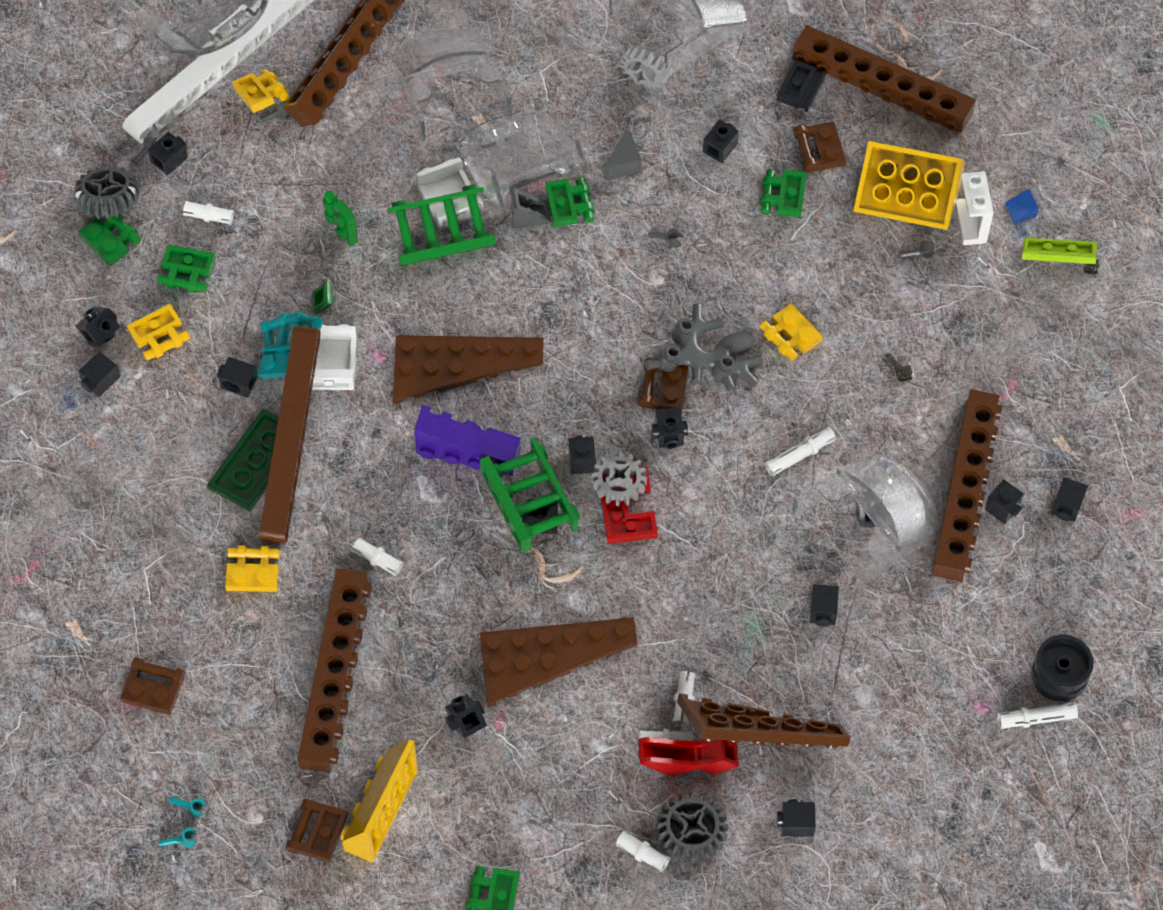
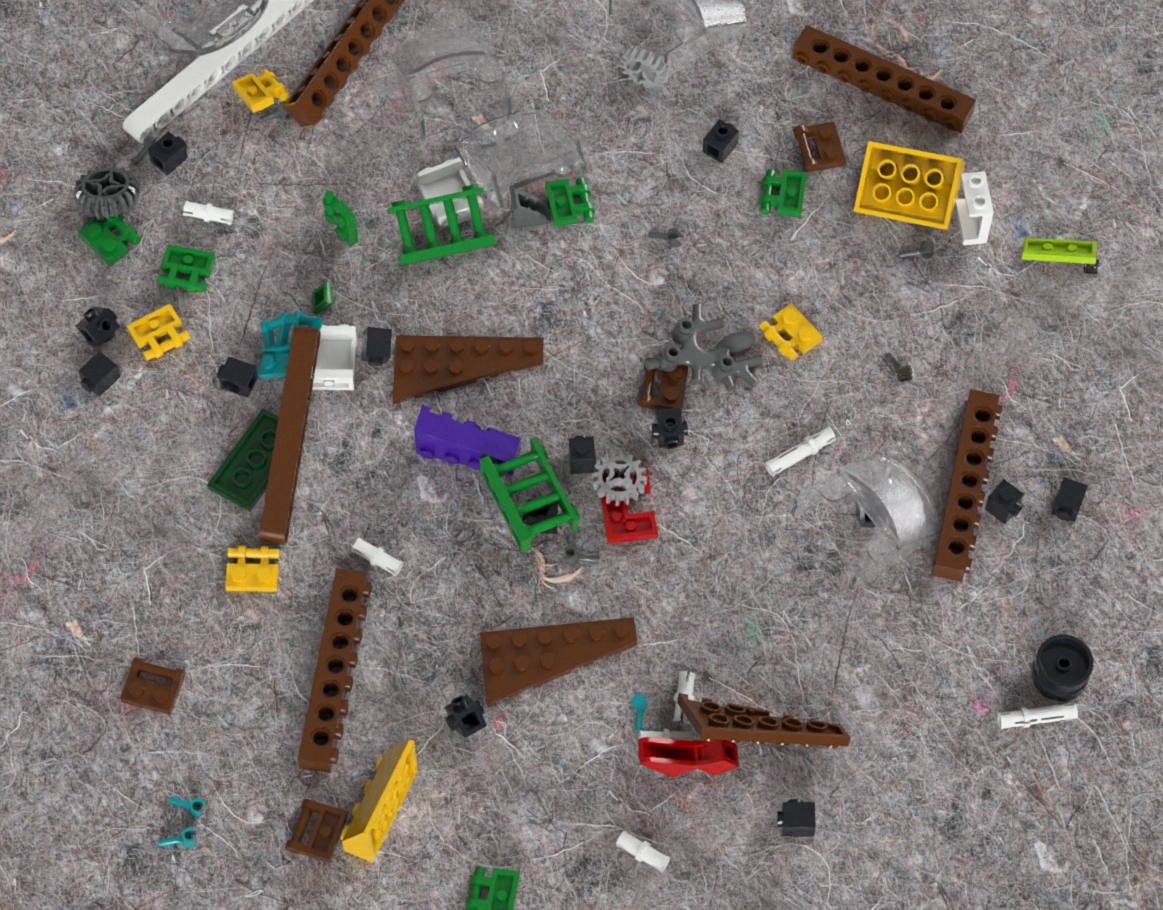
dark grey slope [604,130,641,181] -> none
dark grey gear [656,792,728,864] -> none
black plate [776,60,827,112] -> none
black brick [809,584,839,627] -> none
blue slope [1005,189,1039,223] -> none
none -> black brick [361,327,392,366]
none -> dark grey hand [563,546,600,566]
none -> teal hand [631,693,648,732]

